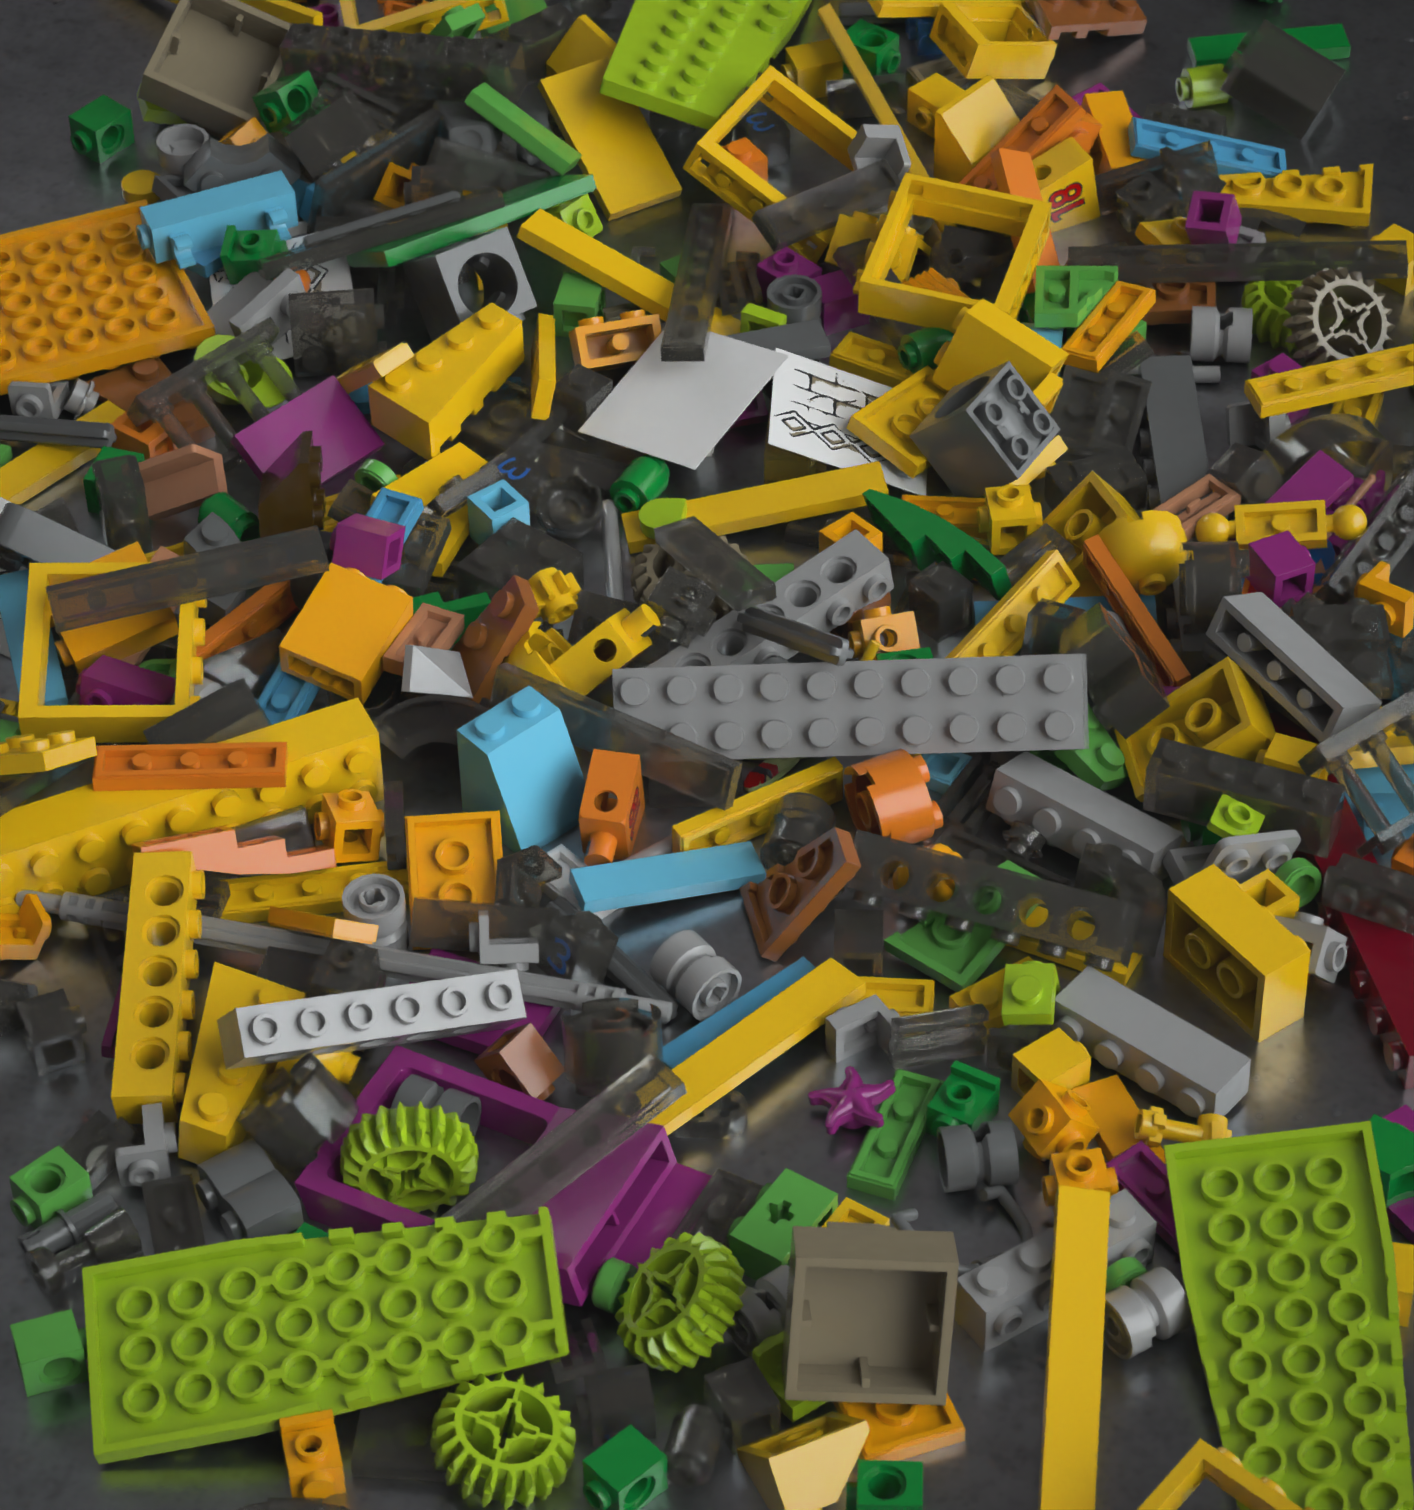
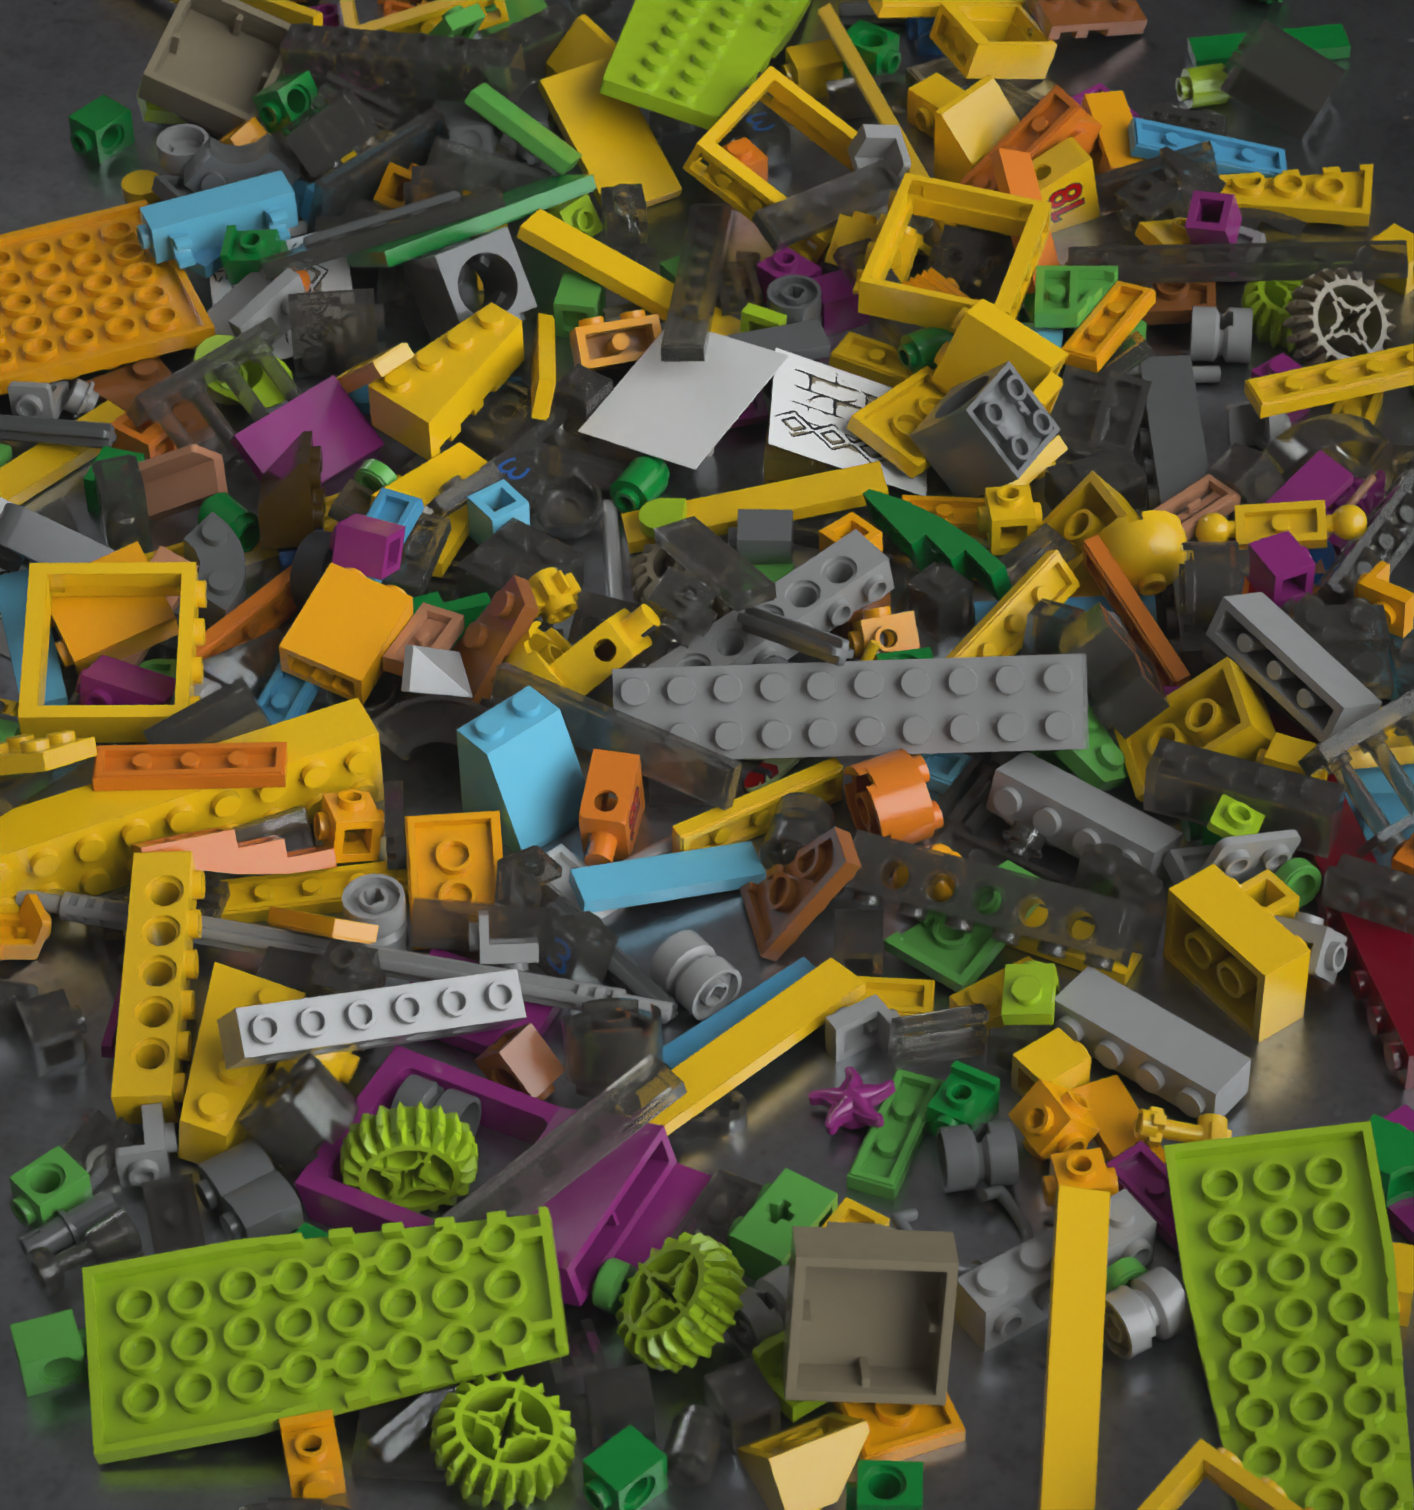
clear smoke tile [45,525,329,633] -> none
none -> clear smoke axle [367,1374,494,1464]
none -> clear smoke brick [601,183,648,251]
none -> dark grey brick [728,509,793,565]

